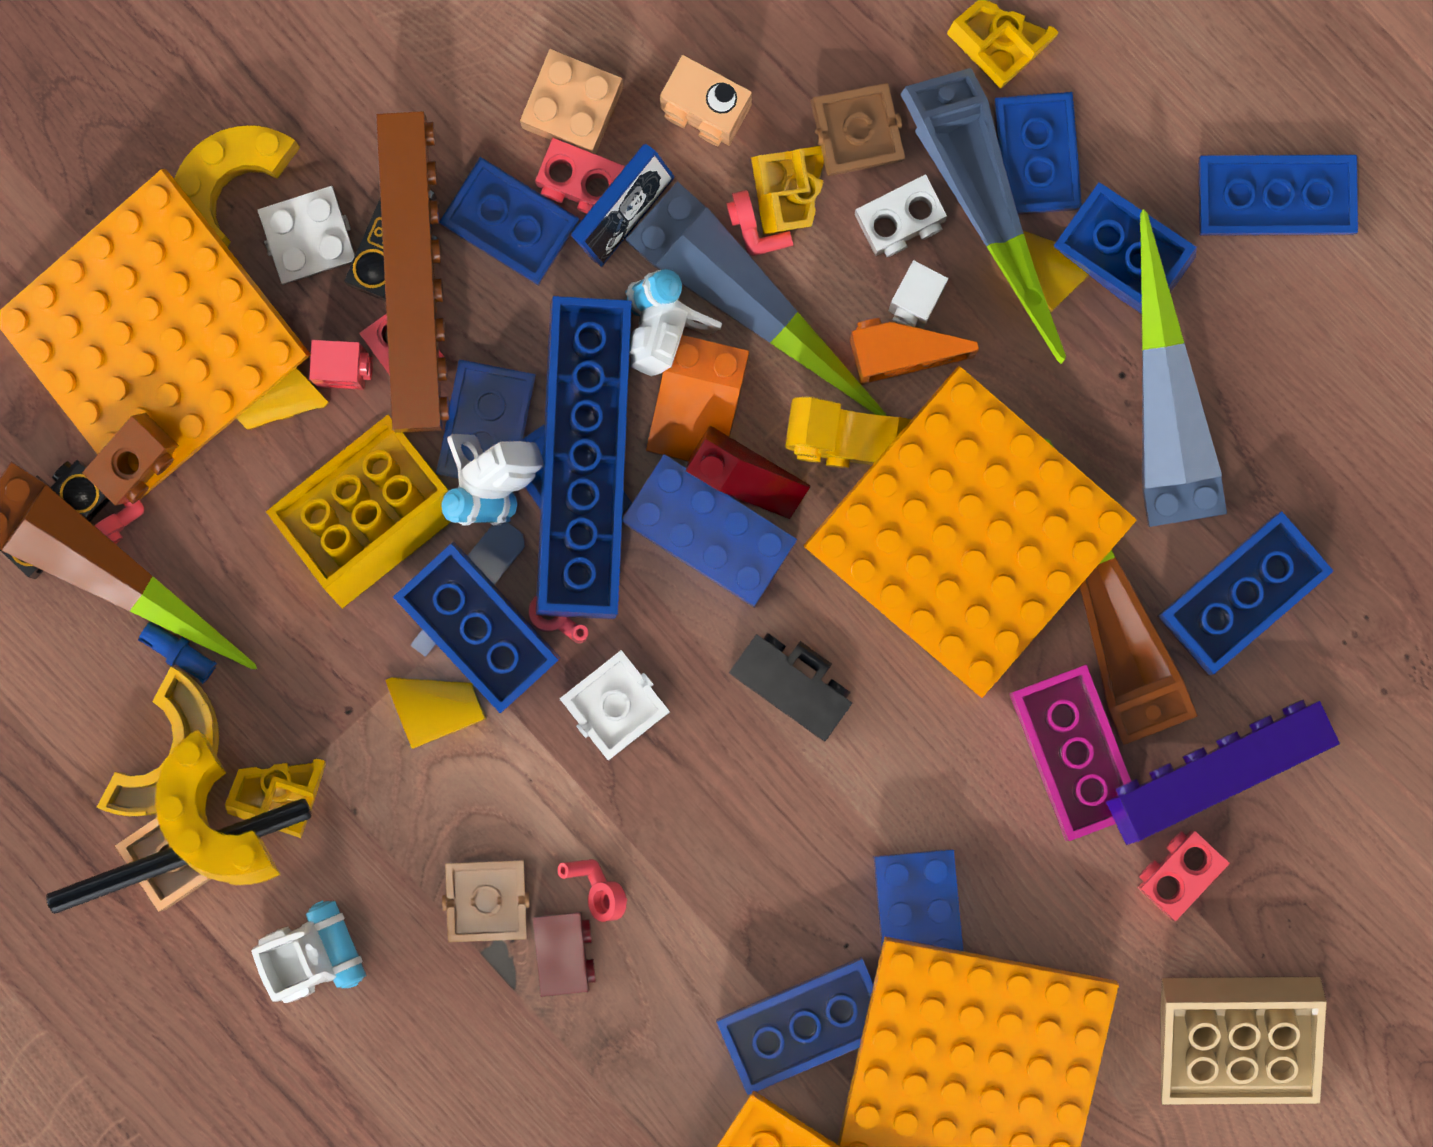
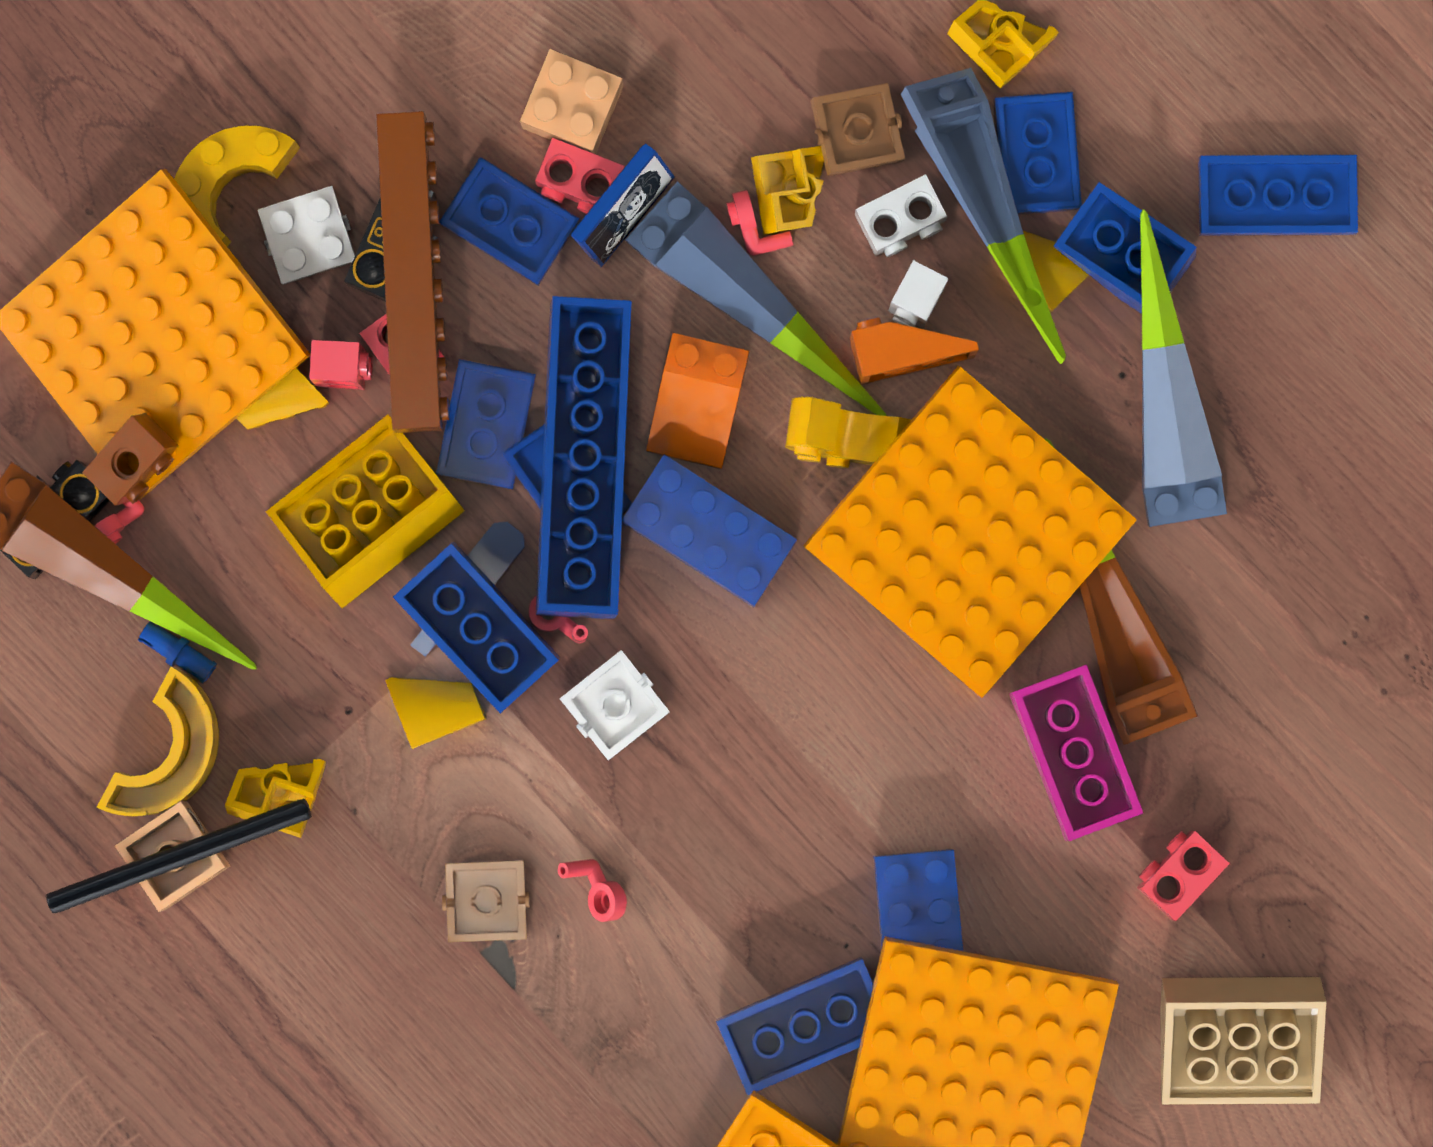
yellow brick [155,729,280,885] -> none
white piece [251,901,367,1003] -> none
white piece [441,434,544,526] -> none
brick [533,912,596,997] -> none
white piece [625,269,722,376] -> none
light nougat brick [660,55,752,146] -> none
dark red slope [686,426,811,519] -> none
black piece [729,633,853,742] -> none
dark purple brick [1106,699,1340,845] -> none
blue brick [1157,511,1334,676] -> none

